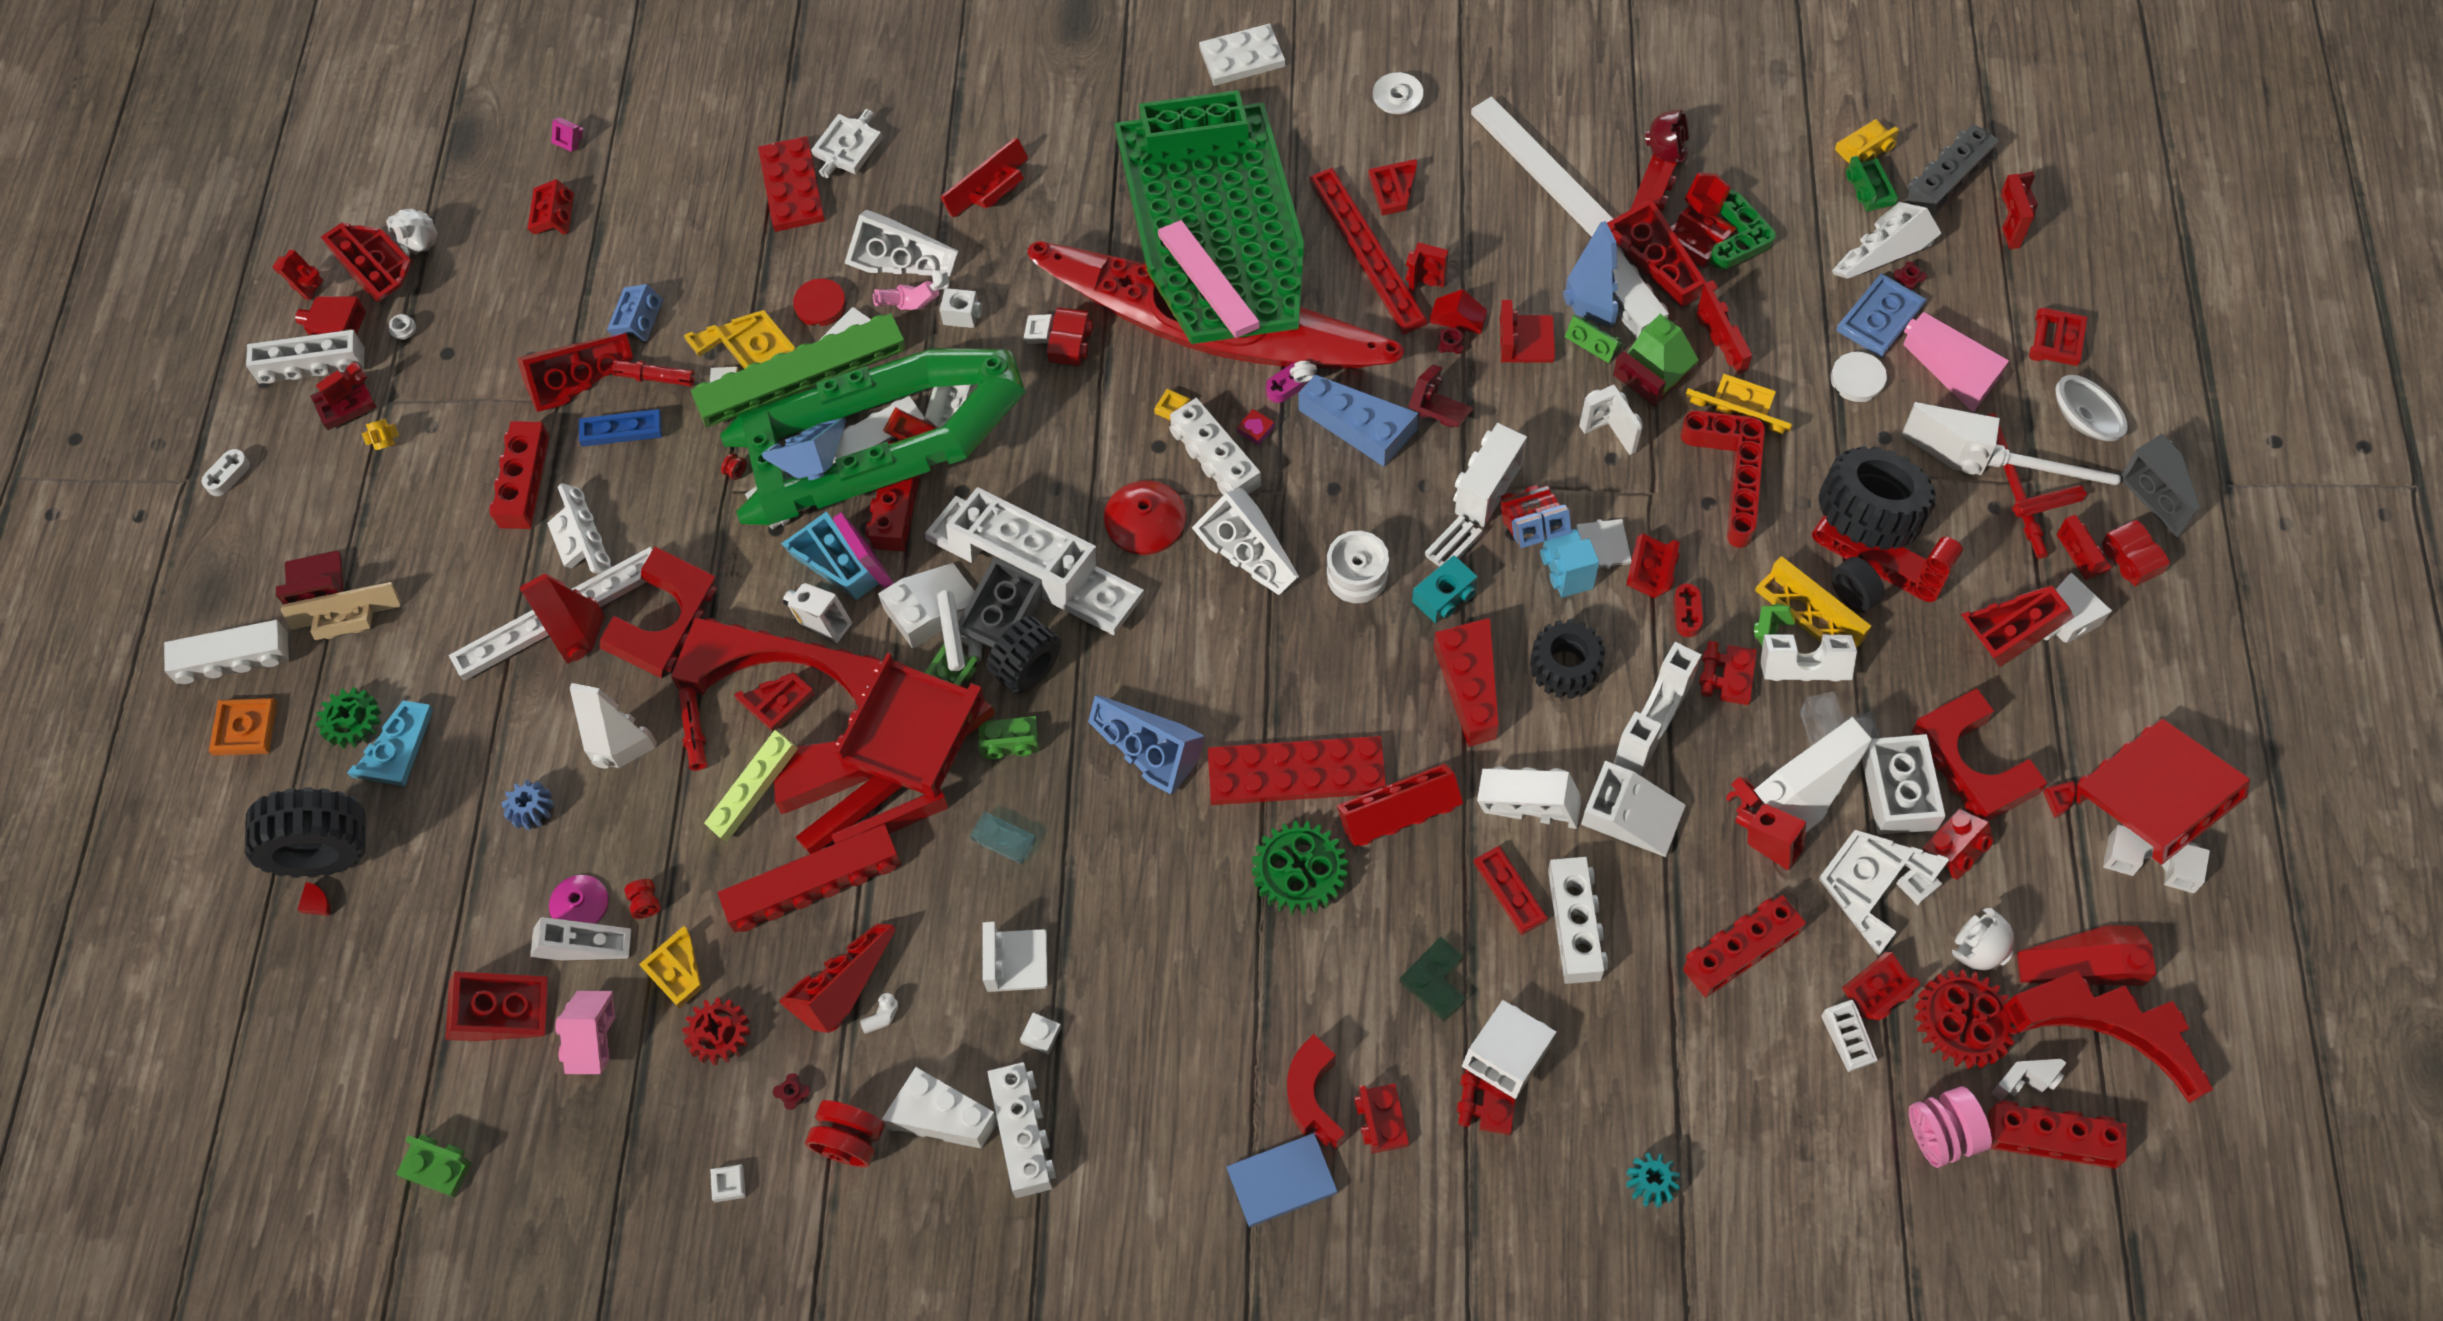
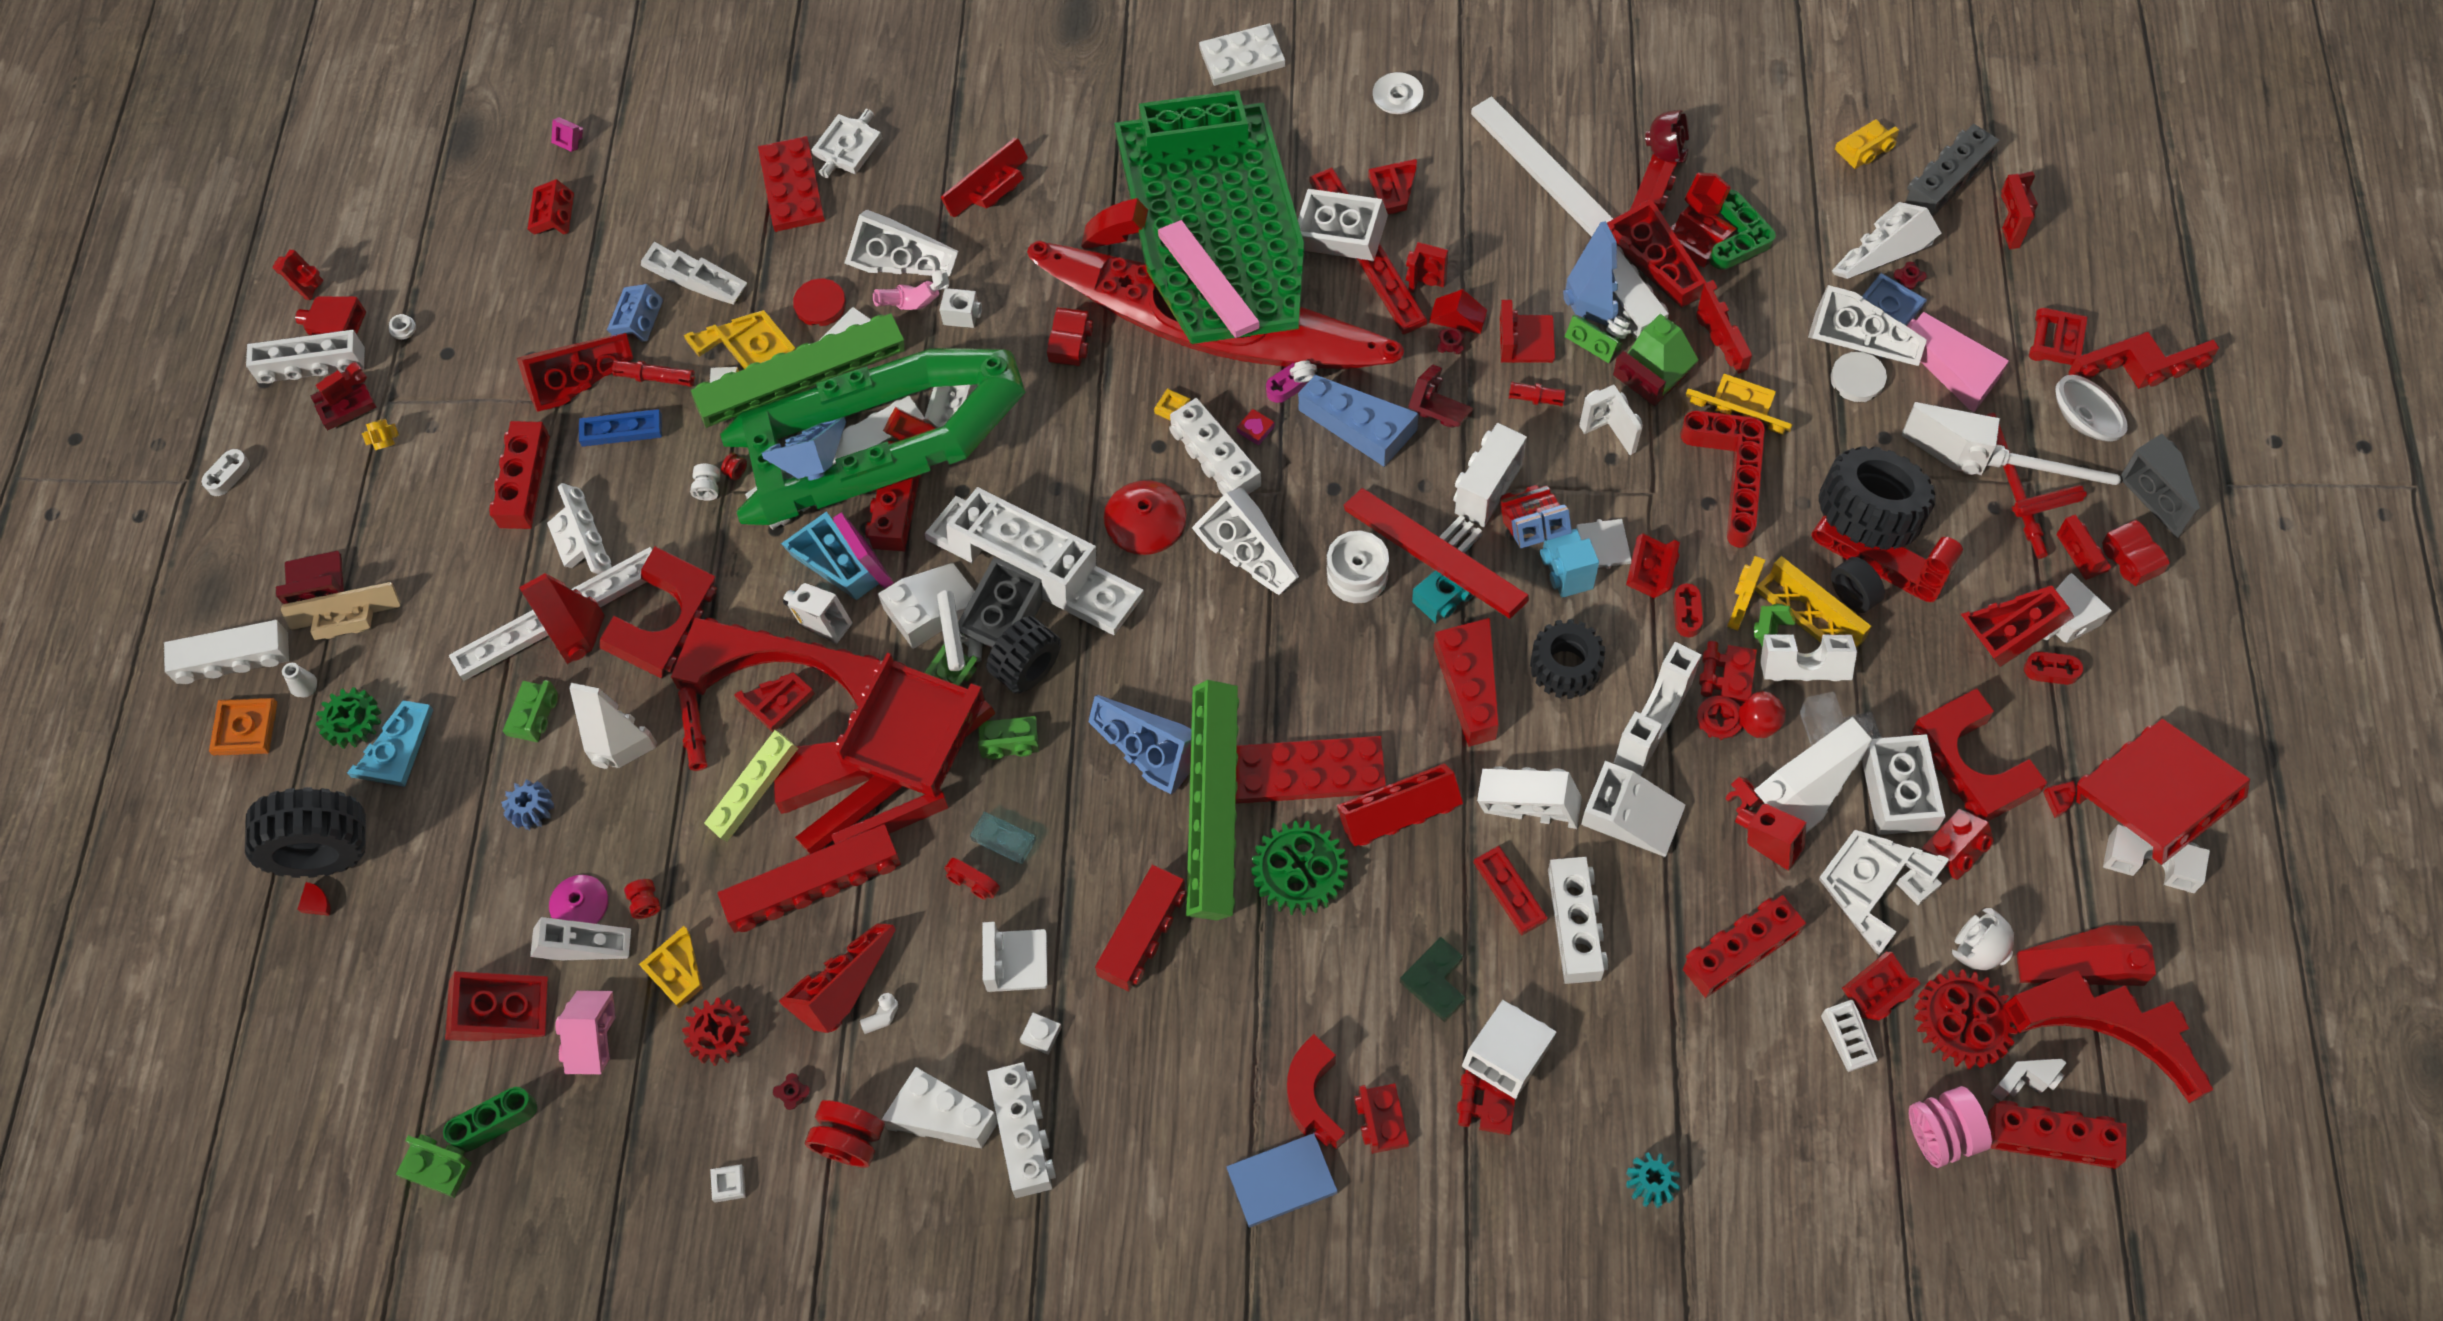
red wedge [321,222,412,301] -> none
white animal [386,209,438,257] -> none
white plate [1023,314,1054,344] -> none
green bracket [1846,156,1898,212] -> none
none -> white cone [282,663,317,698]
none -> green beam [443,1087,538,1152]
none -> bright green bracket [503,680,558,742]
none -> white slope [641,242,747,305]
none -> white wheel [690,464,721,501]
none -> red plate [944,857,1000,900]
none -> red slope [1081,198,1148,249]
none -> red brick [1095,864,1187,992]
none -> bright green brick [1186,680,1239,921]
none -> white brick [1298,189,1388,261]
none -> red tile [1344,488,1529,619]
none -> red pin [1508,381,1565,407]
none -> white plate [1606,316,1632,339]
none -> red gear [1696,696,1742,741]
none -> yellow wing [1727,556,1765,631]
none -> red hair [1738,691,1786,738]
none -> white wedge [1808,285,1927,366]
none -> red beam [2023,652,2083,685]
none -> red bracket [2068,332,2219,389]

